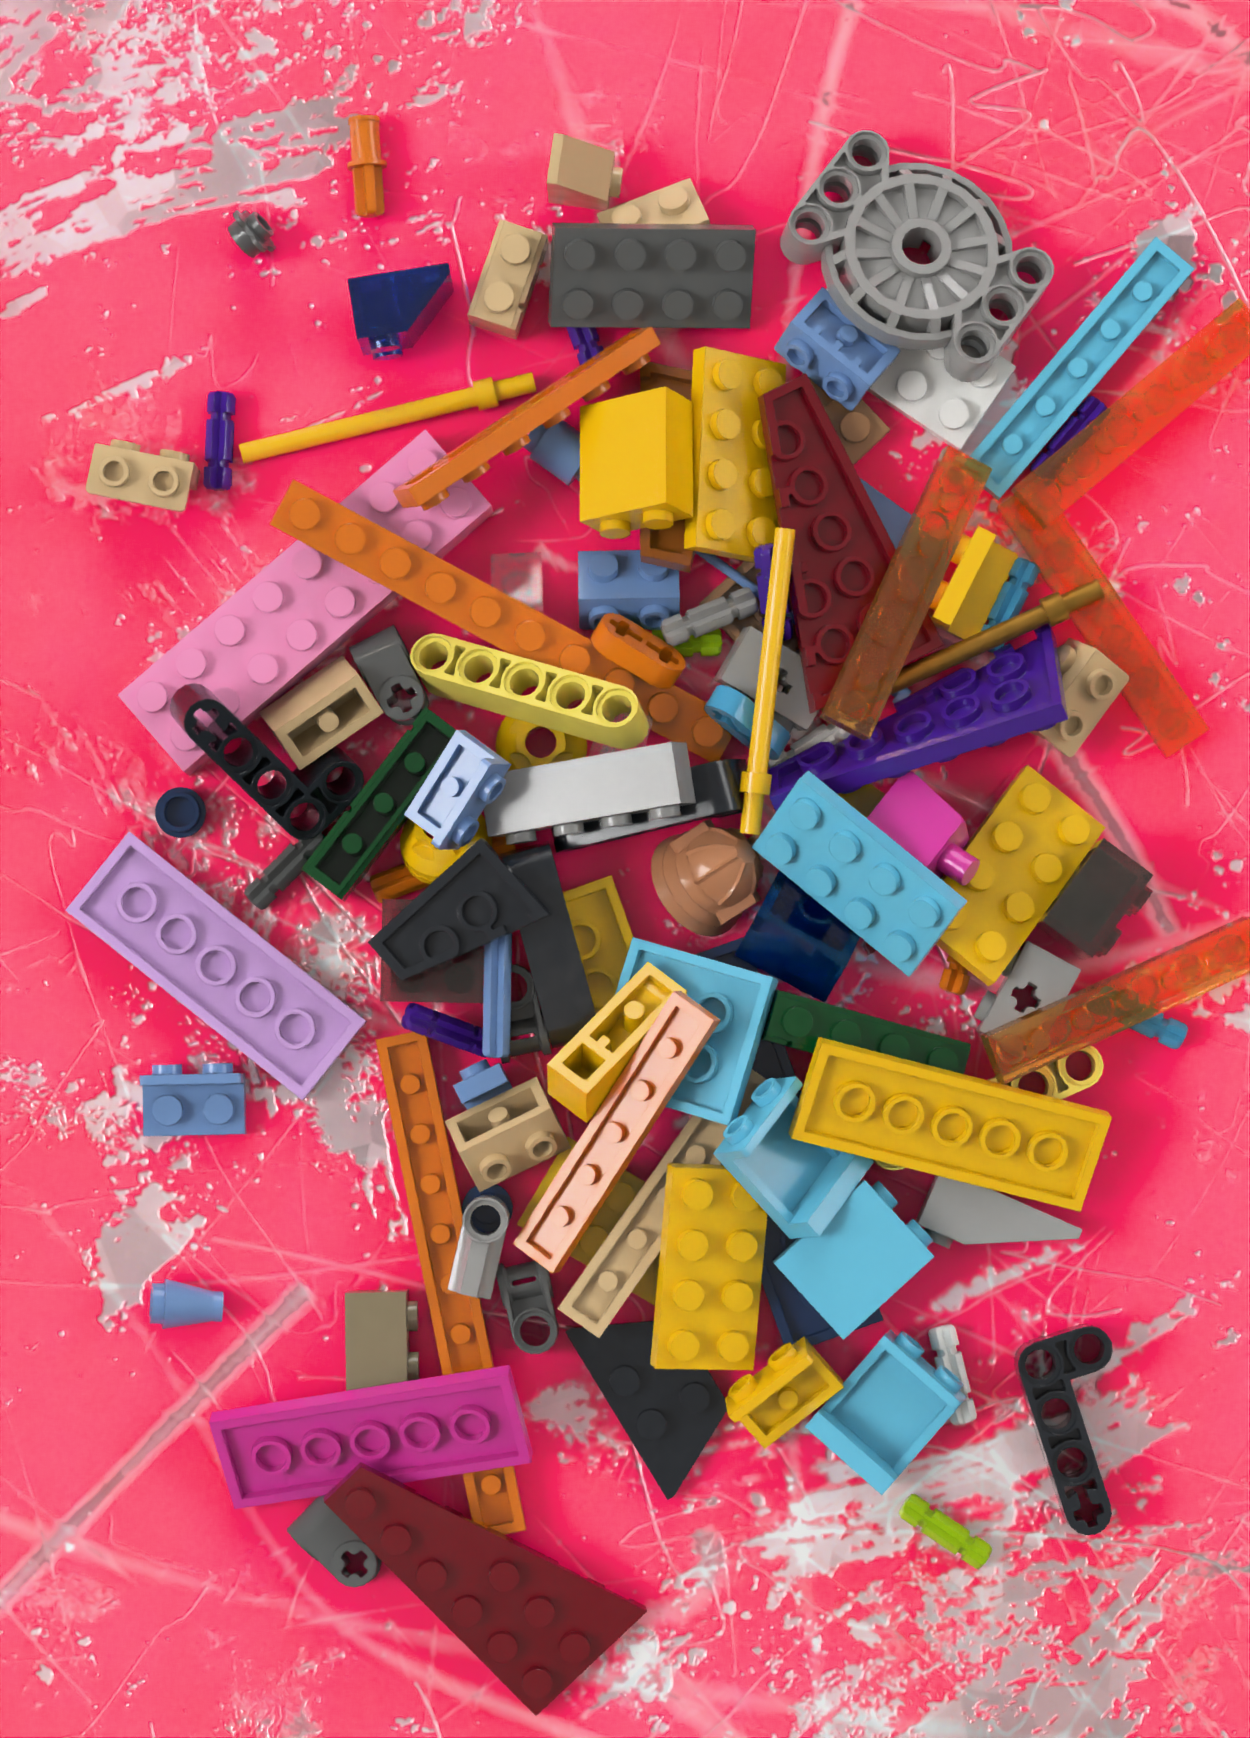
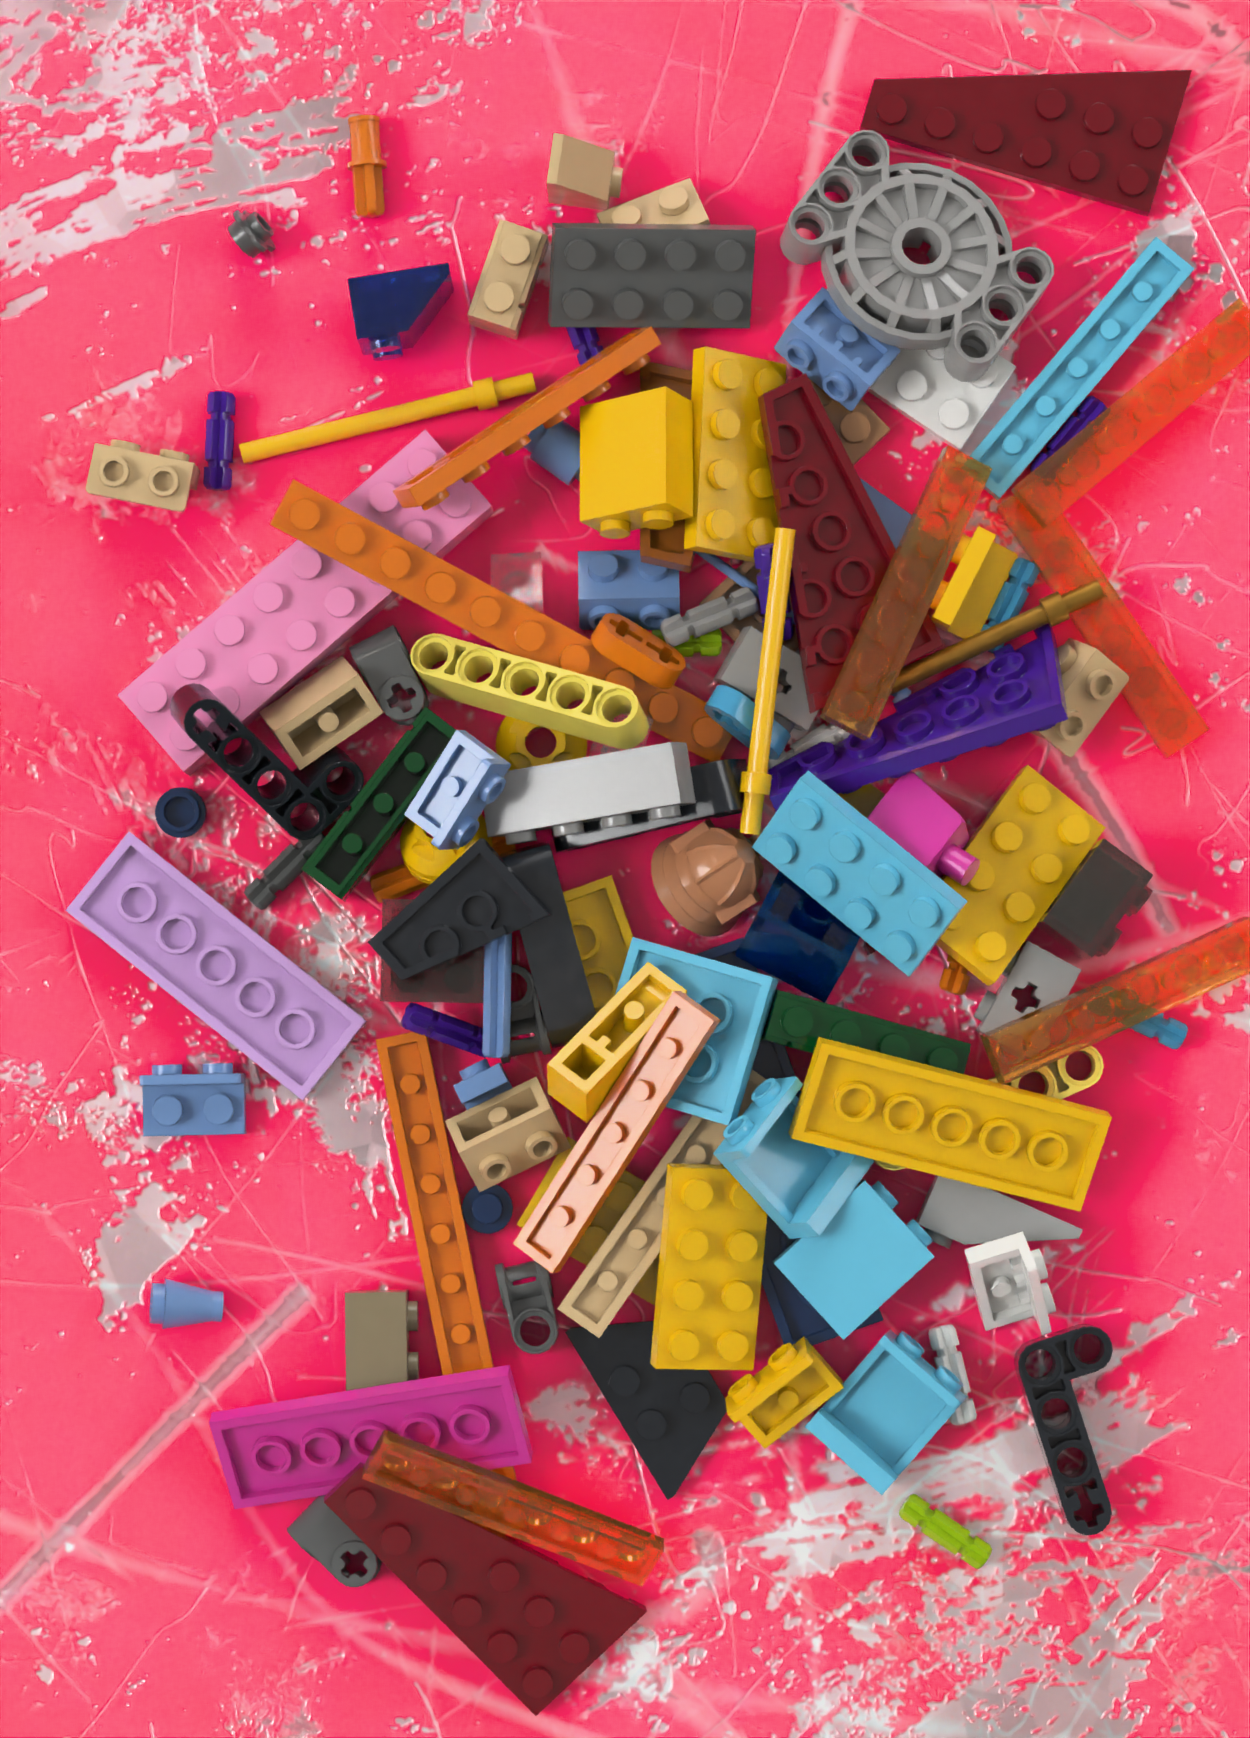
light grey piece [447,1195,510,1299] -> none
none -> clear orange plate [362,1429,664,1587]
none -> dark red wing [859,70,1192,216]
none -> white bracket [964,1231,1056,1335]

